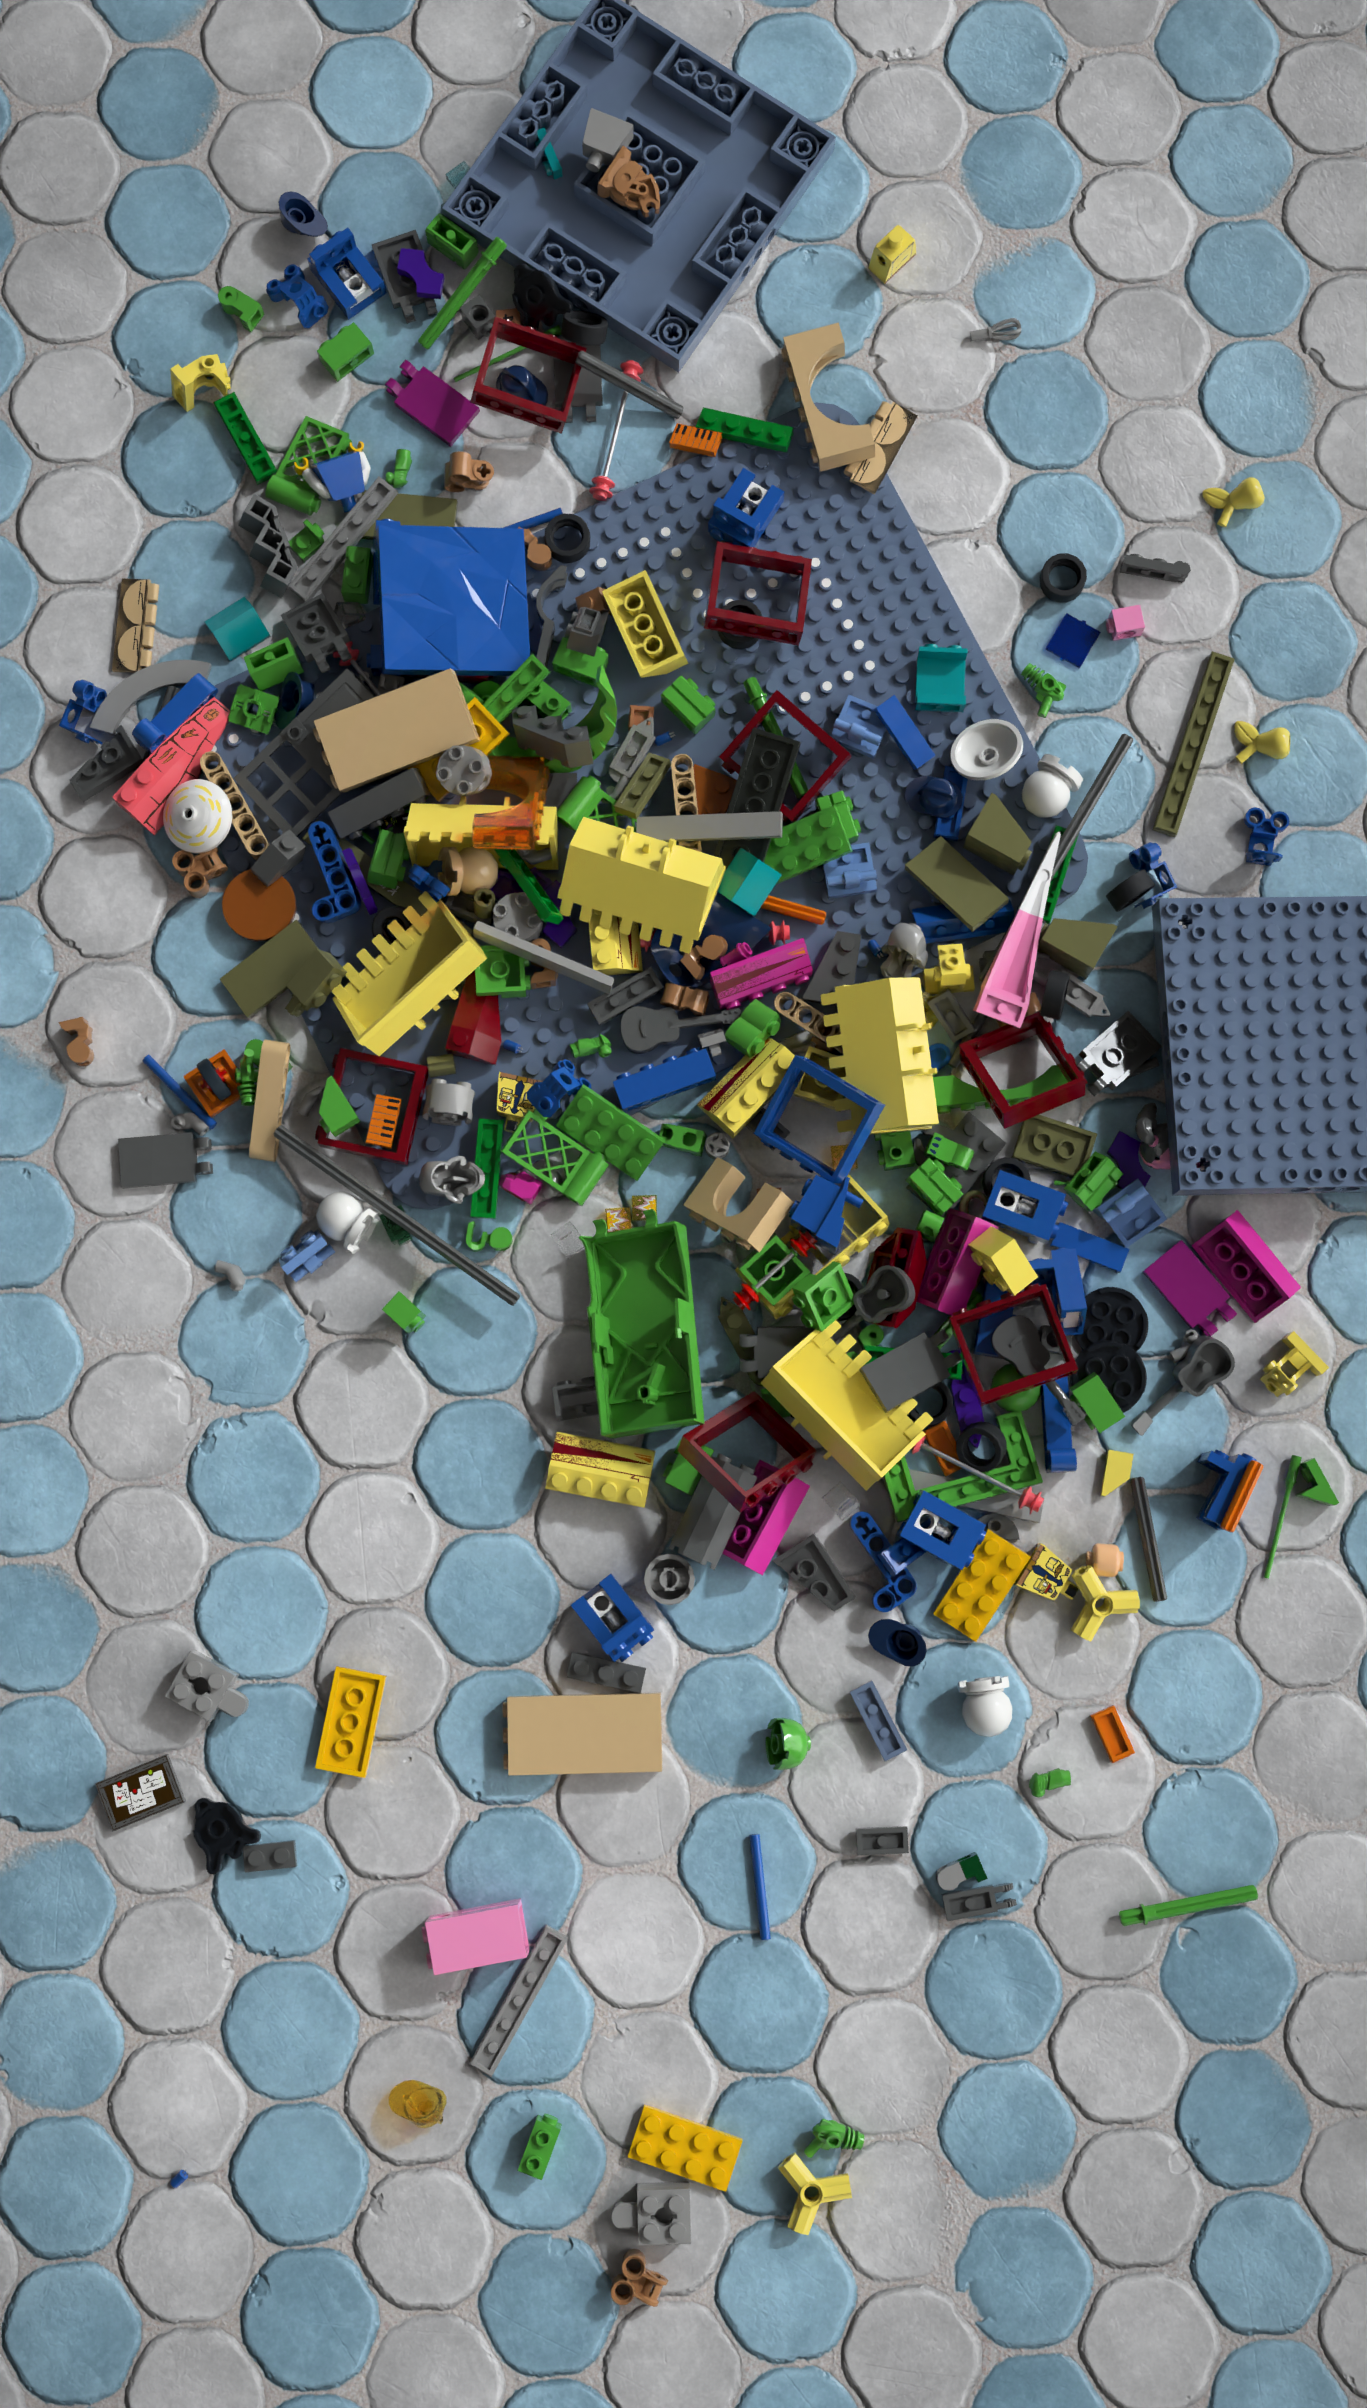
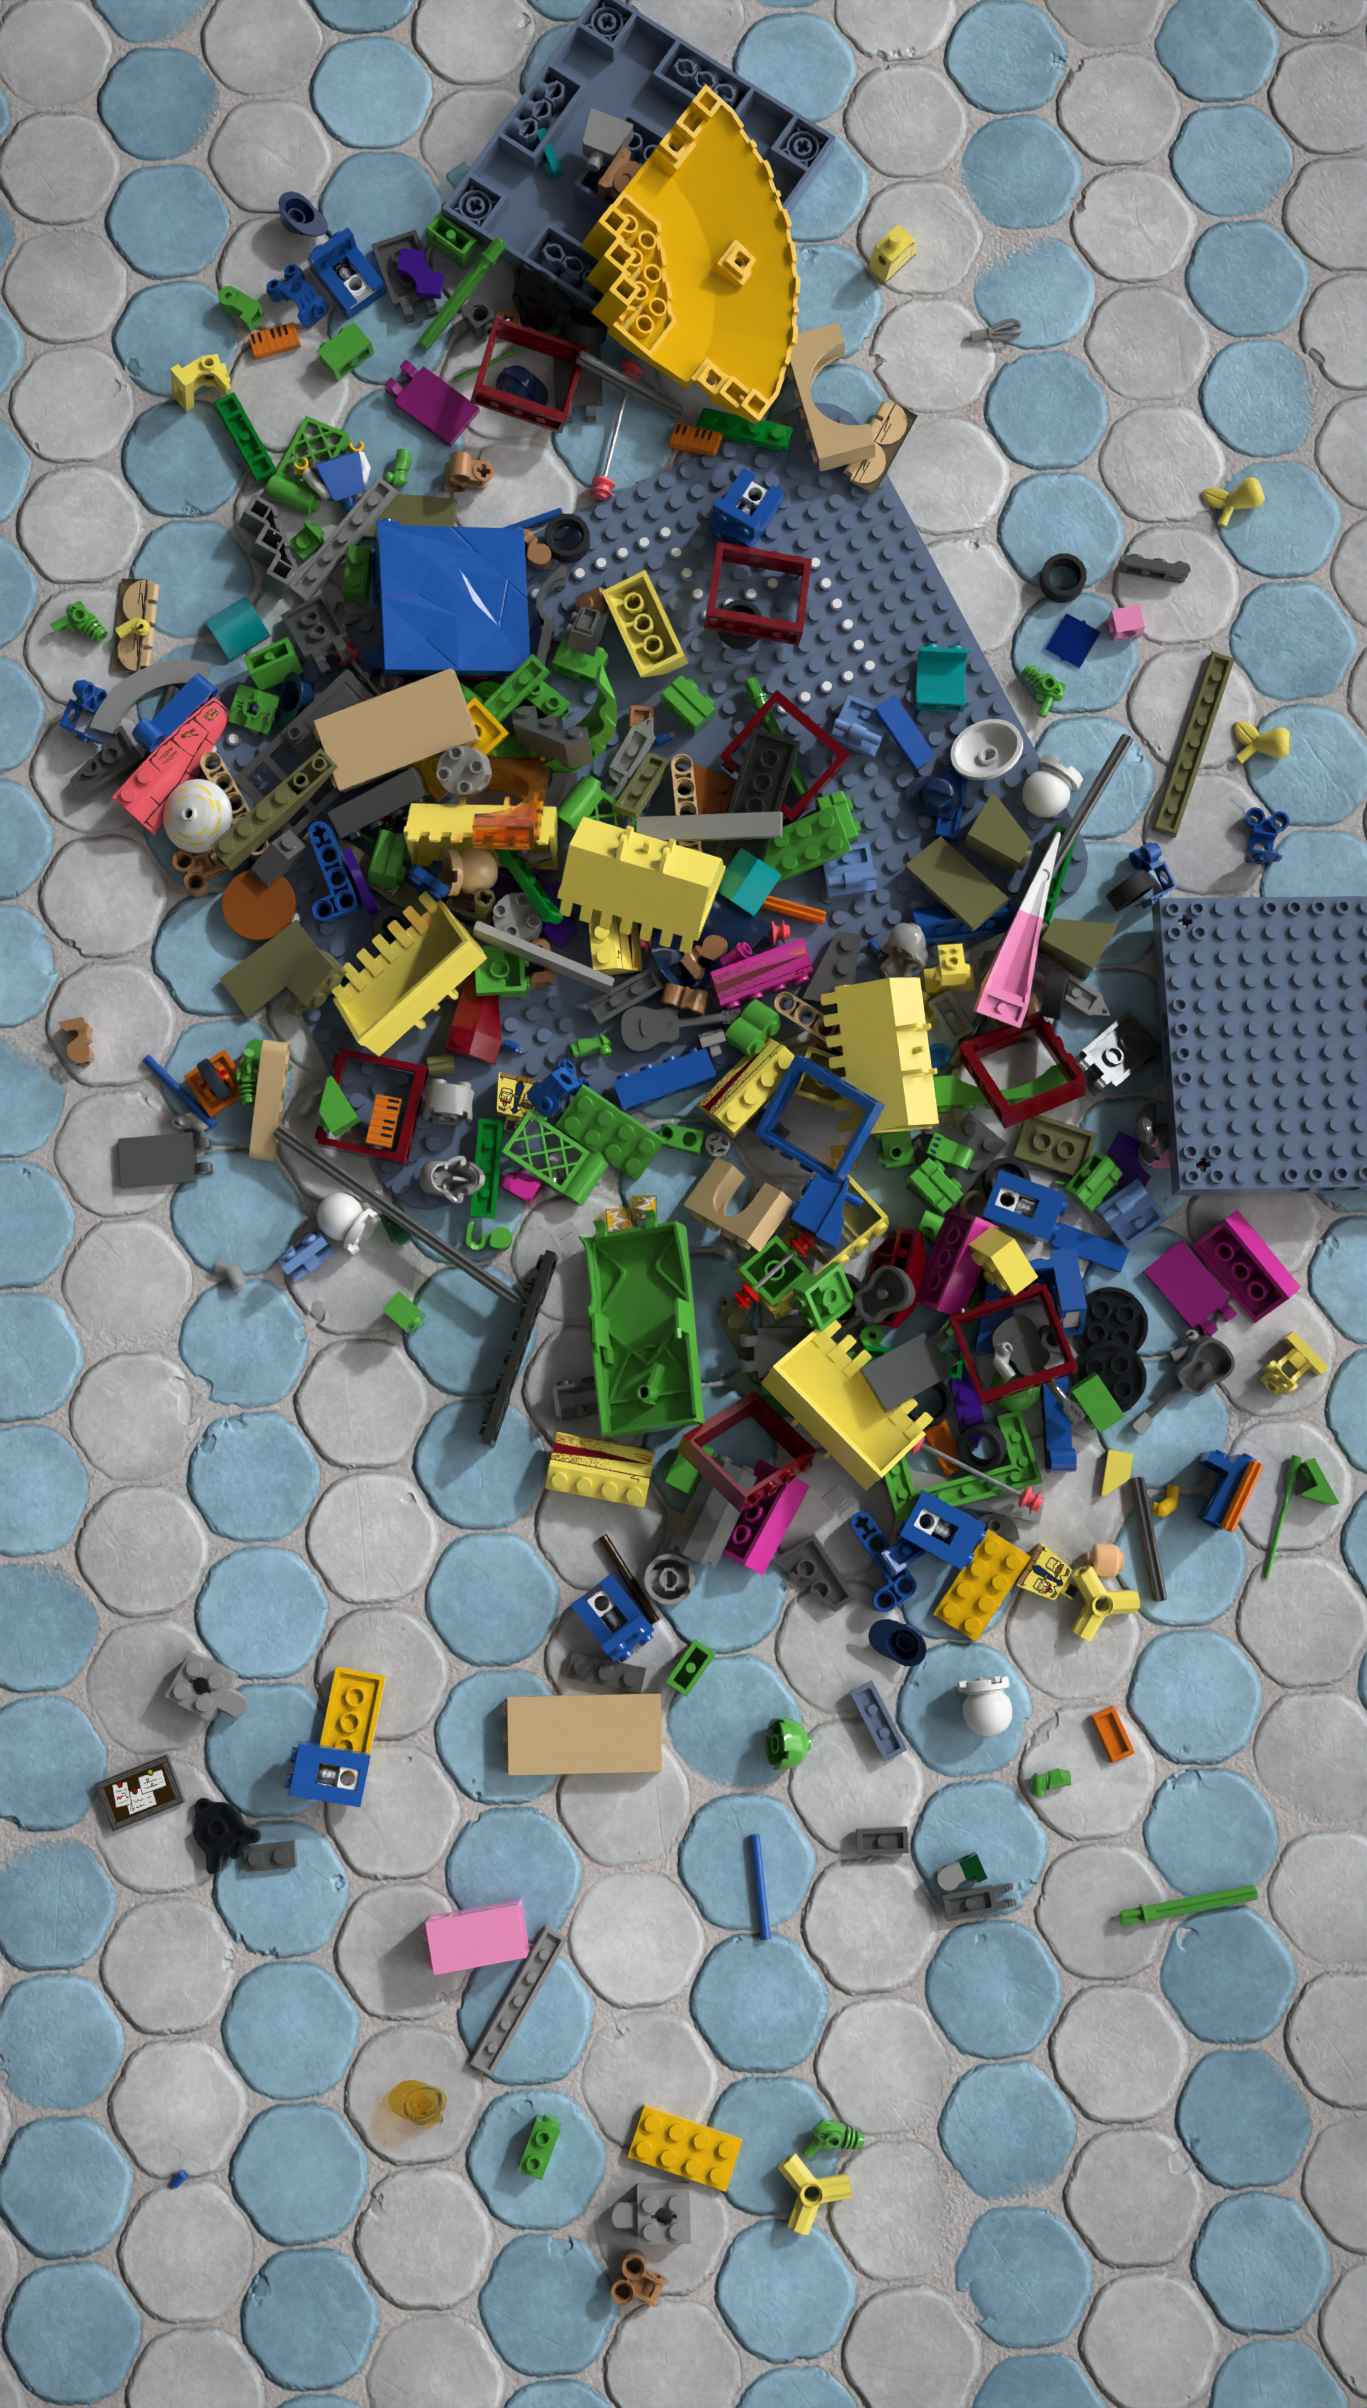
none -> bright green piece [50,601,108,643]
none -> light yellow arm [115,617,150,639]
none -> olive slope [210,748,338,871]
none -> orange tile [249,322,301,360]
none -> blue brick [284,1740,371,1807]
none -> pearl dark grey piece [479,1250,558,1447]
none -> yellow panel [581,84,800,424]
none -> dark brown bar [598,1533,660,1625]
none -> bright green brick [666,1639,716,1697]
none -> light grey arm [992,1342,1016,1382]
none -> yellow arm [1151,1485,1180,1518]

